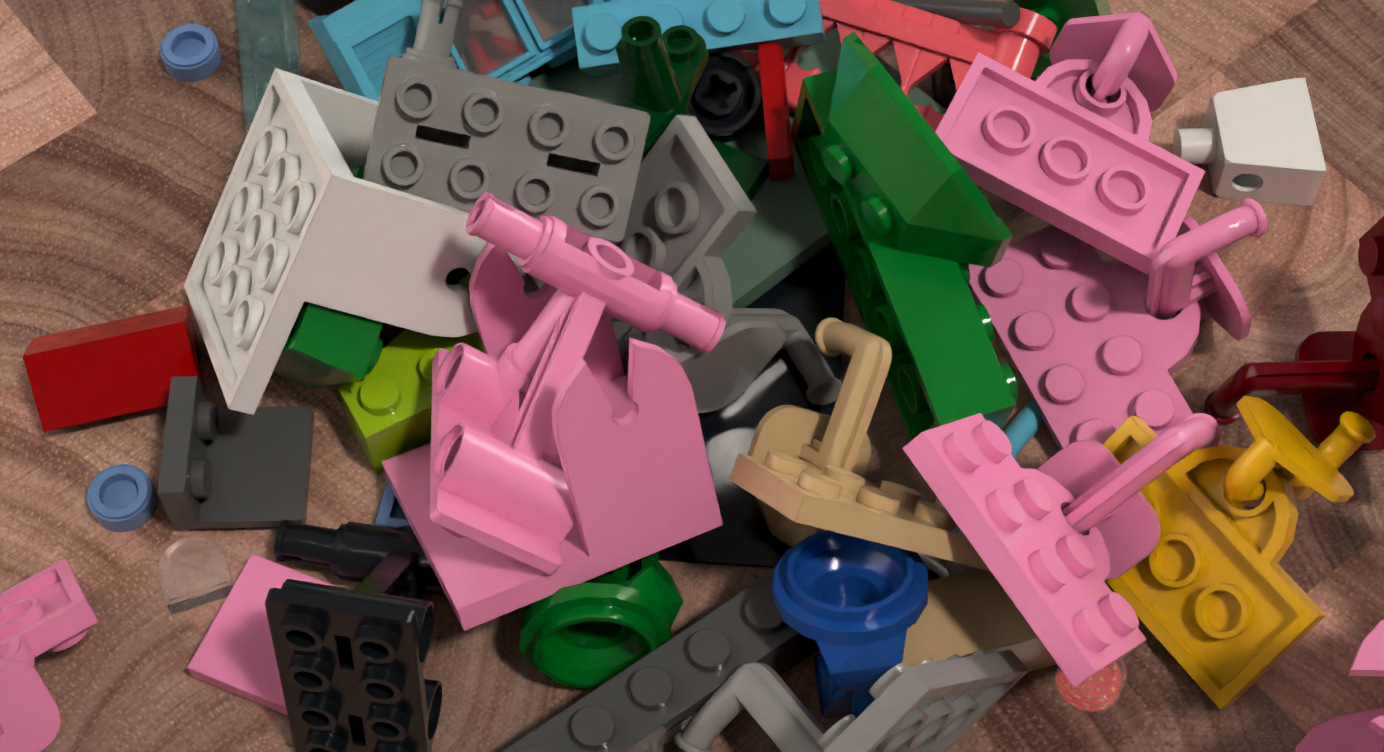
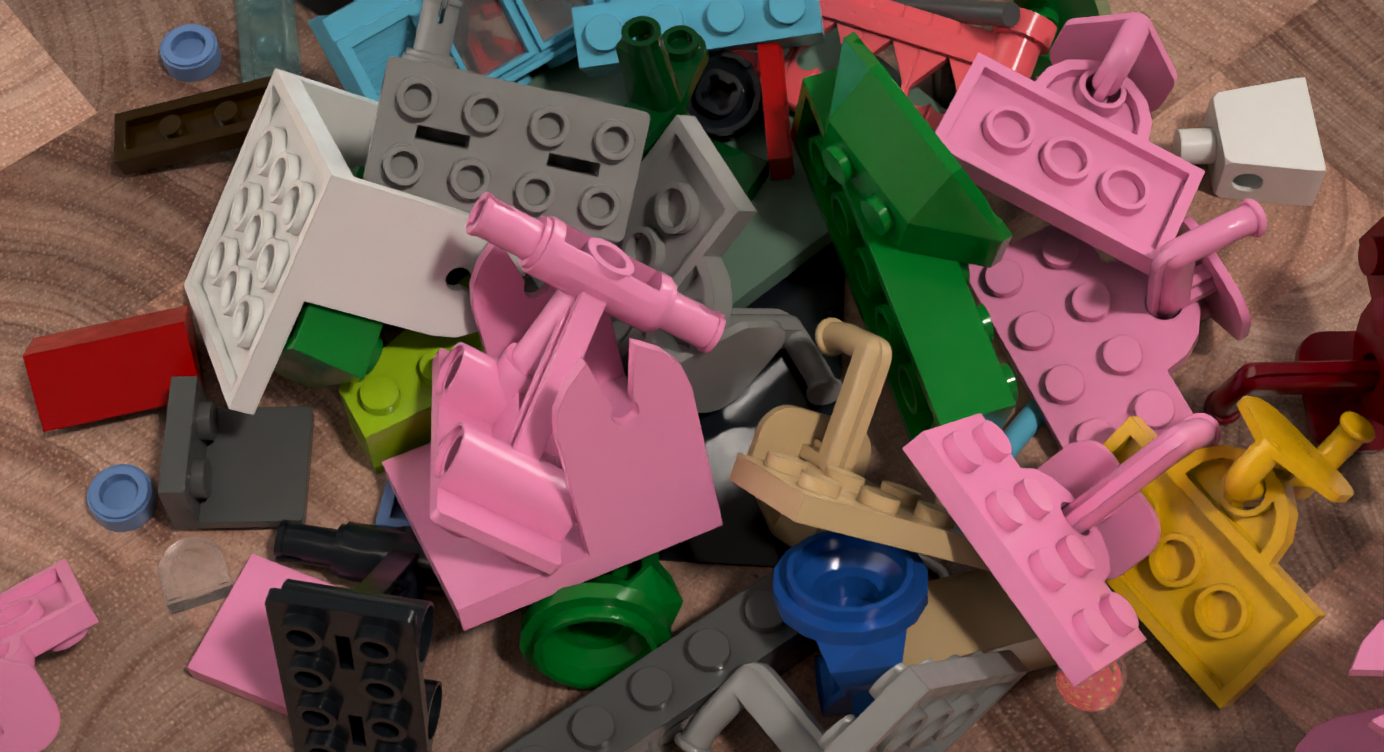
none -> dark brown plate [114,76,272,175]

